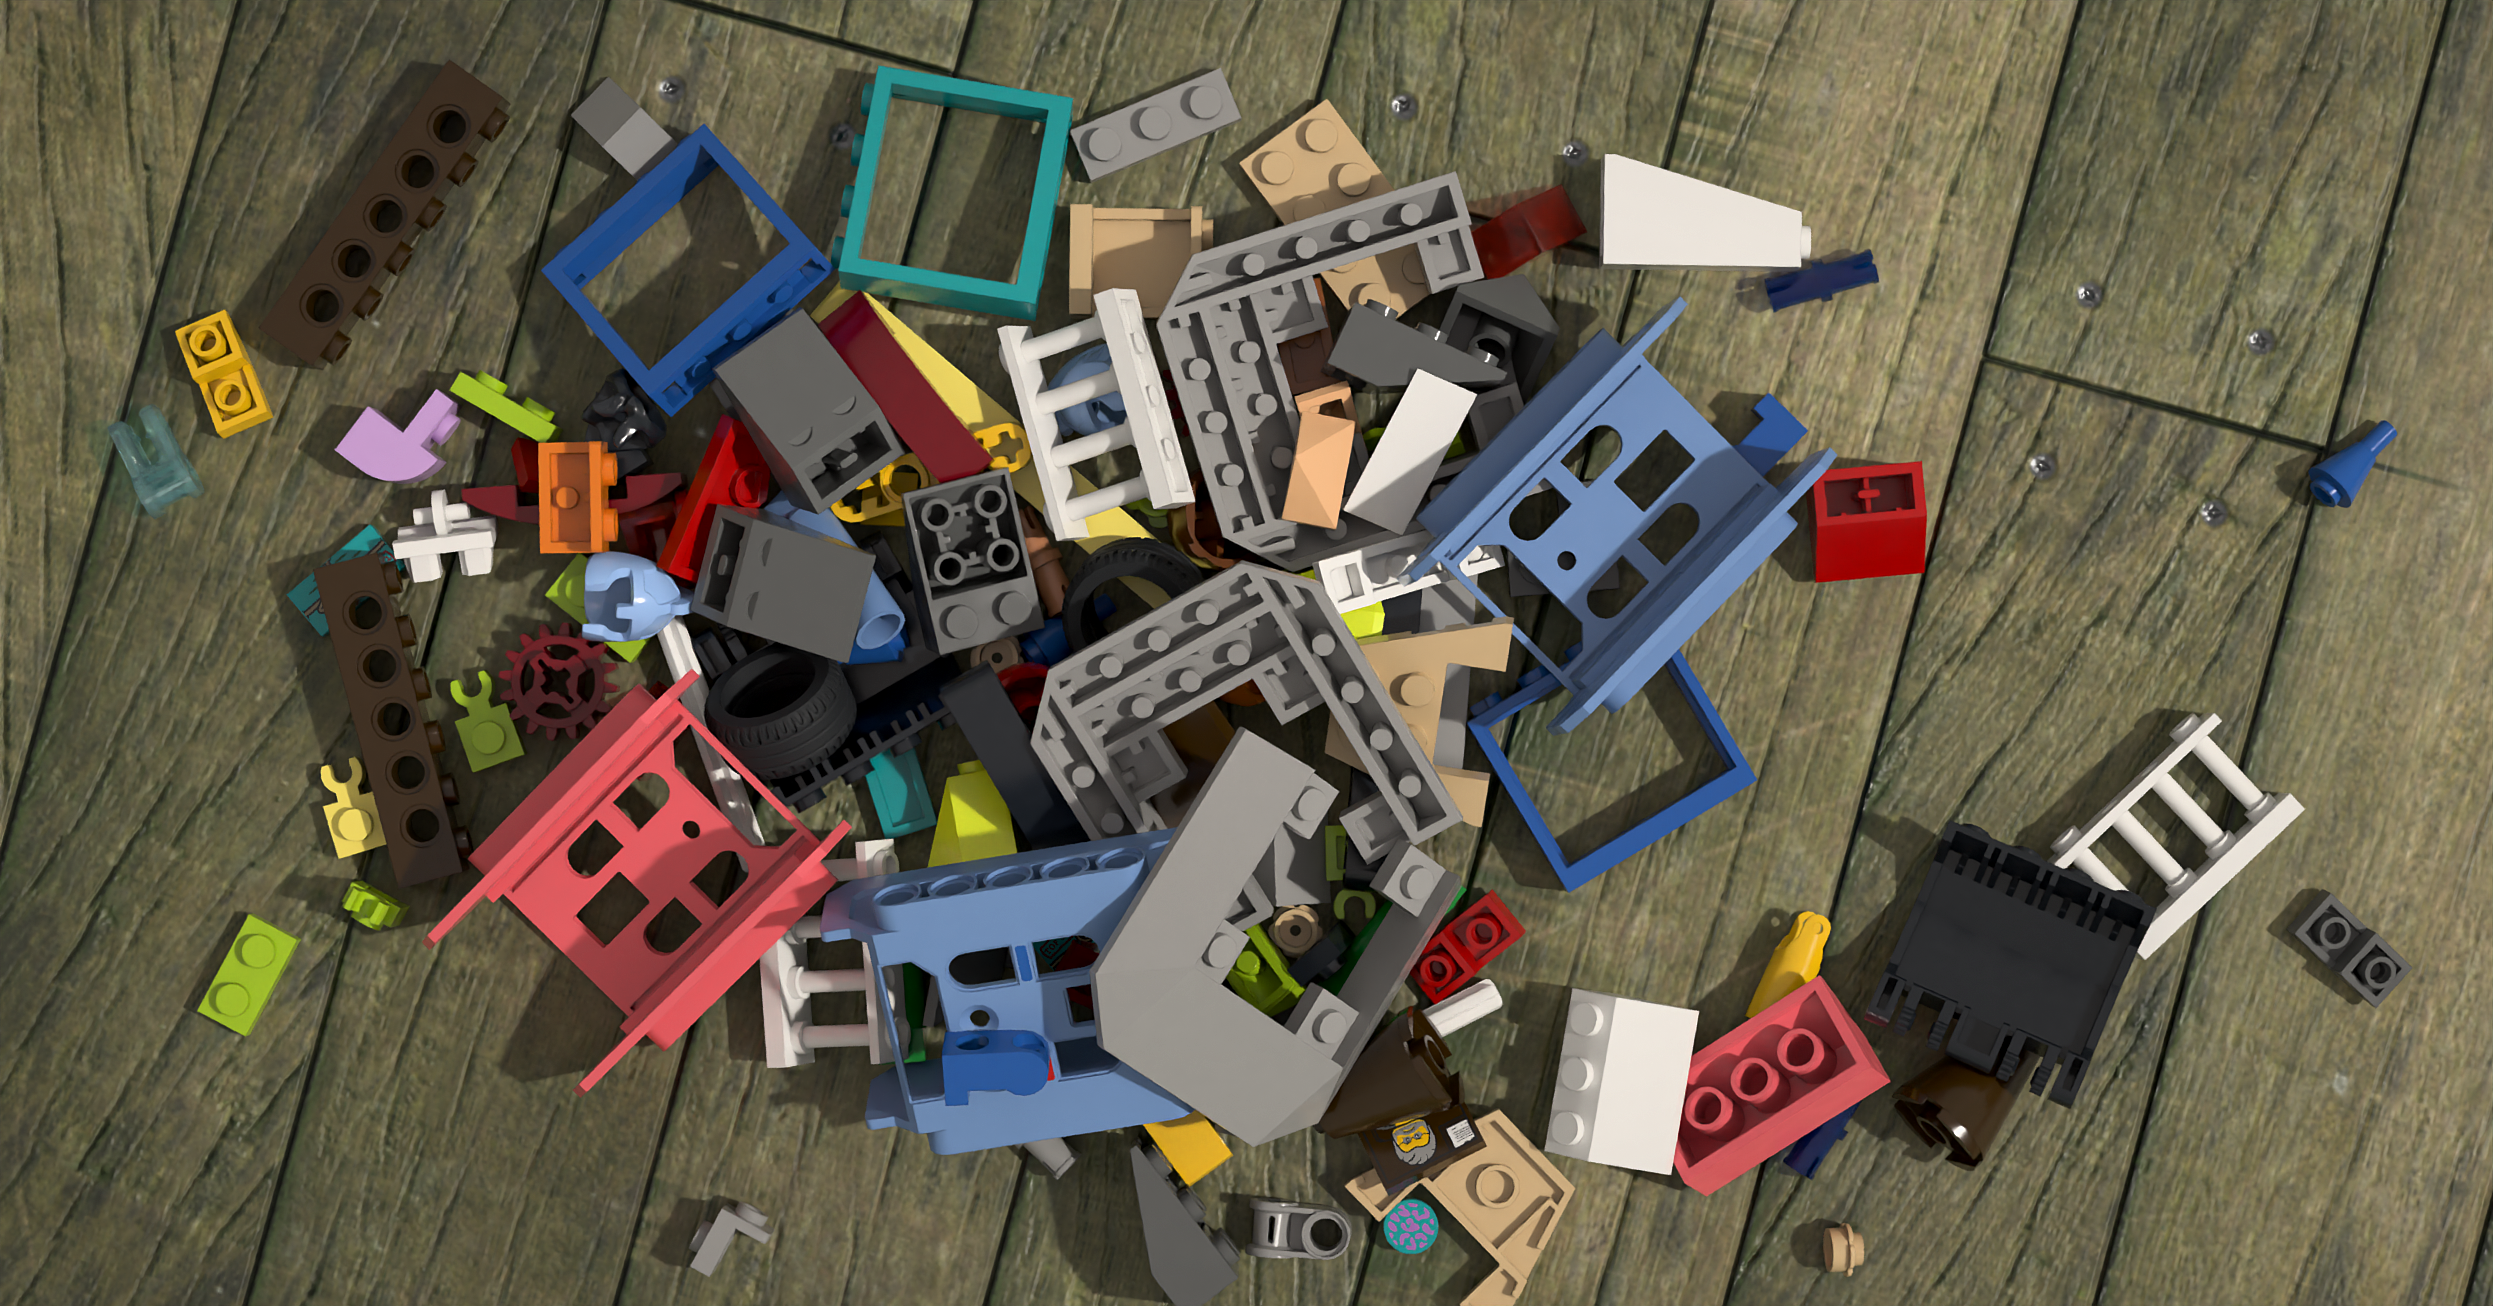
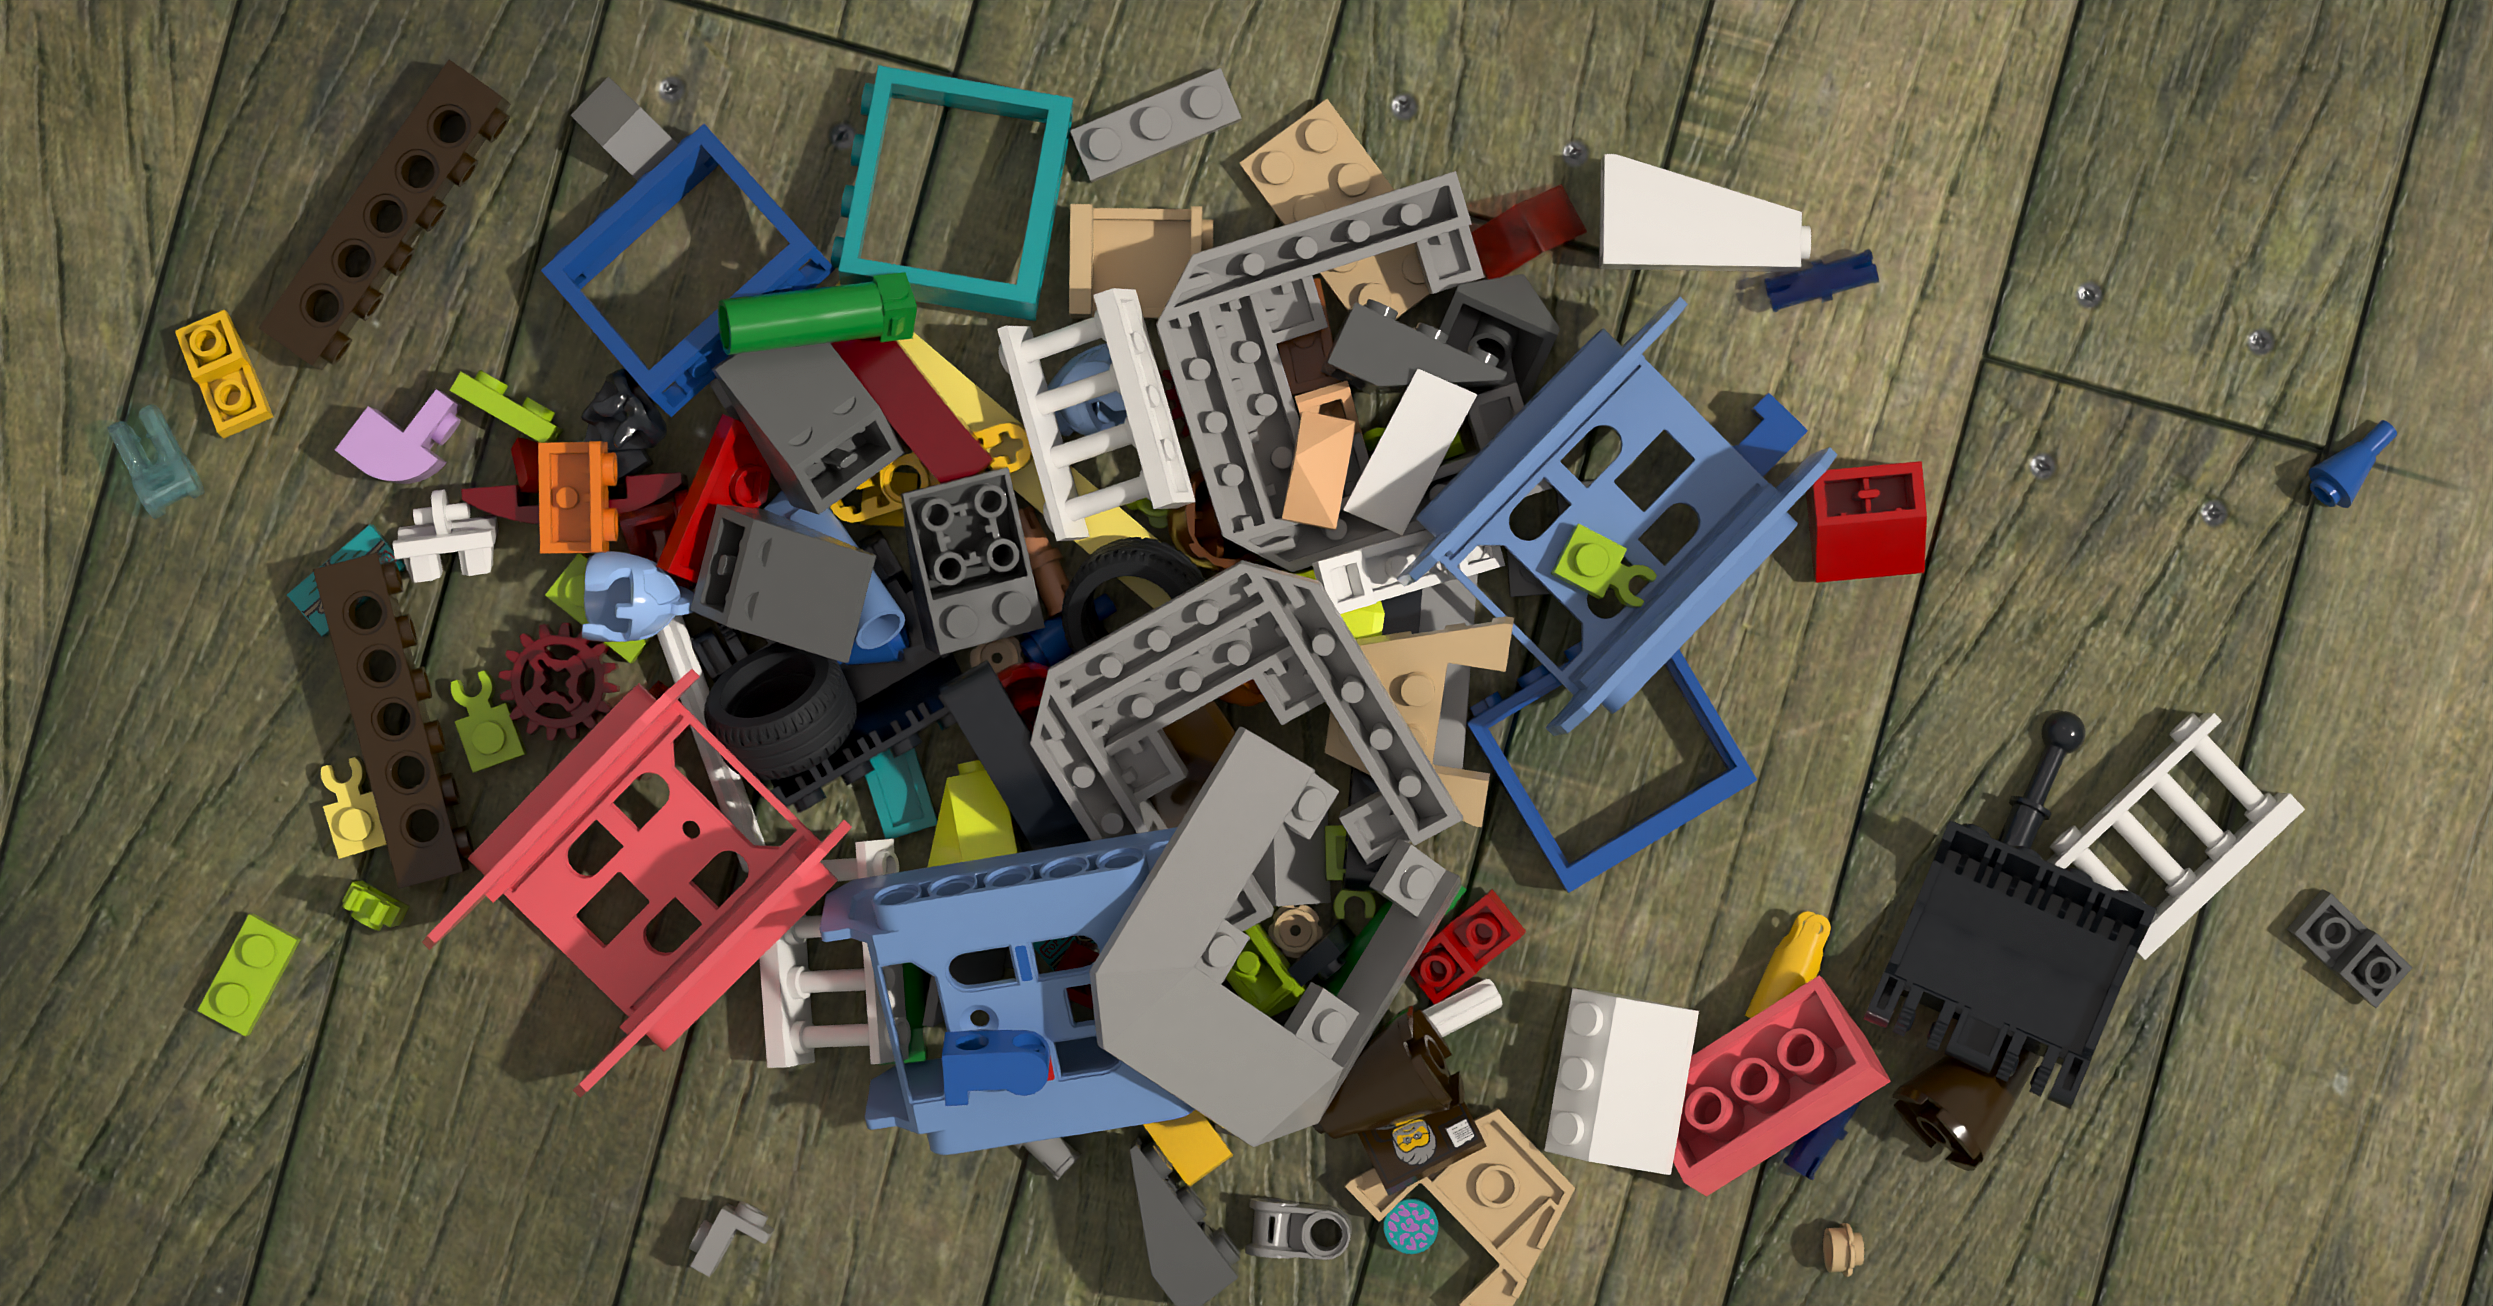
none -> green piece [718,272,917,355]
none -> lime plate [1550,523,1657,608]
none -> black pin [1998,711,2086,848]

